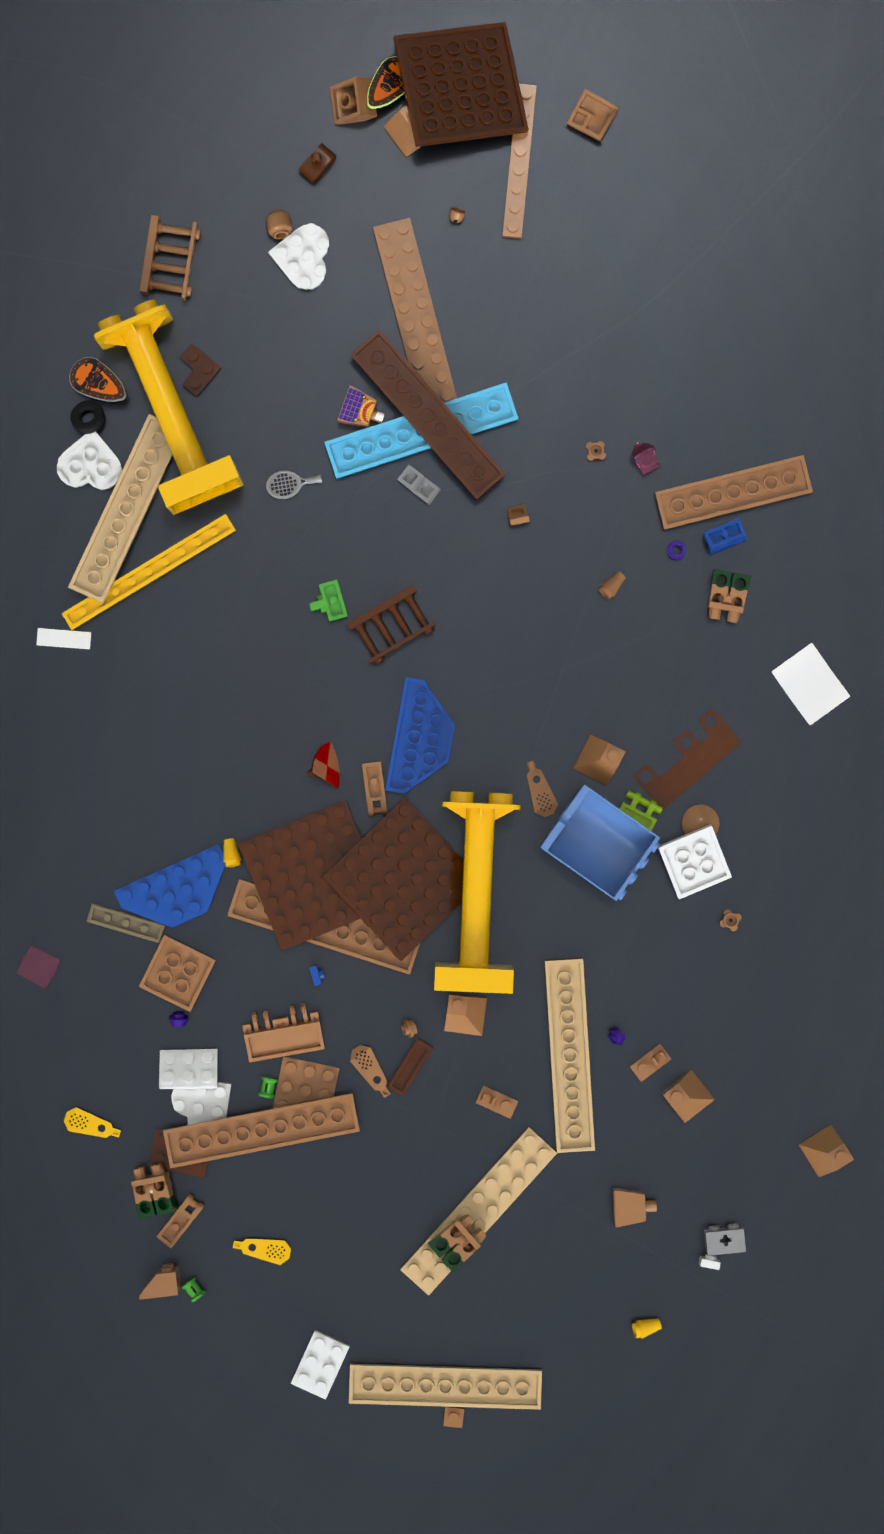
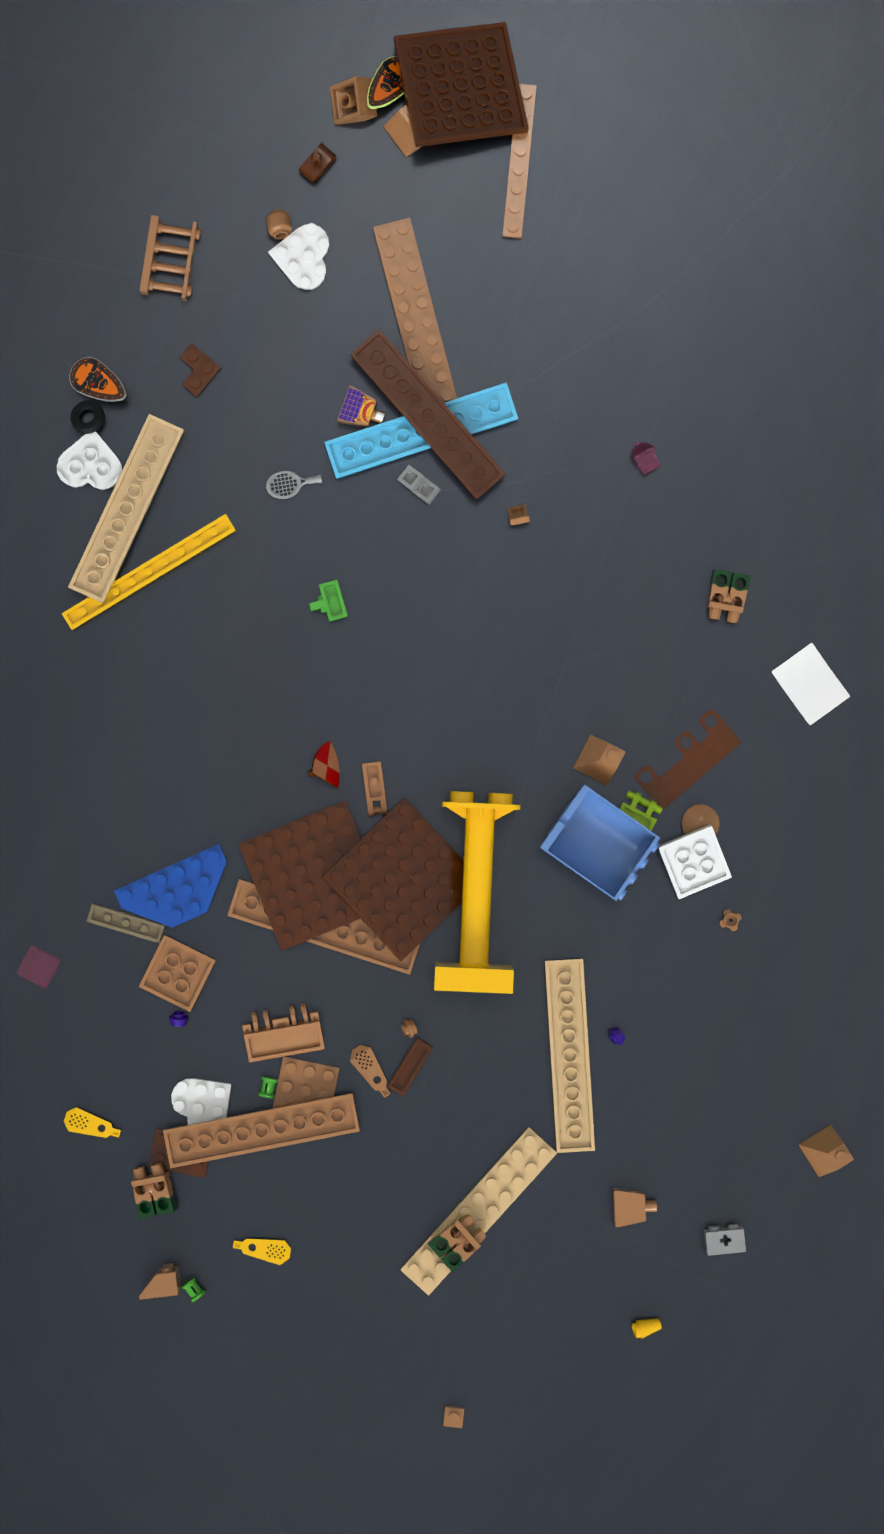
white sticker [37,628,91,649] -> none
yellow piece [94,299,244,515] -> none
medium nougat plate [156,1194,205,1248] -> none
white plate [159,1049,218,1089] -> none
yellow cone [223,838,242,867] -> none
white plate [291,1330,350,1399] -> none
blue plate [309,965,325,986] -> none
reddish brown fence [347,585,436,665] -> none
tan plate [349,1363,542,1410] -> none
blue plate [385,677,455,794] -> none
medium nougat slope [444,993,487,1036] -> none
medium nougat hinge [449,207,466,223] -> none
medium nougat plate [475,1085,518,1119] -> none
medium nougat piece [527,760,558,817] -> none
medium nougat plate [567,89,619,142] -> none
medium nougat plate [586,441,606,461] -> none
medium nougat cone [598,571,626,600] -> none
medium nougat plate [629,1043,671,1082] -> none
medium nougat plate [655,455,813,530] -> none
medium nougat slope [661,1069,715,1123] -> none
dark purple plate [667,540,686,560] -> none
white plate [699,1254,721,1270] -> none
blue hinge [704,518,747,555] -> none

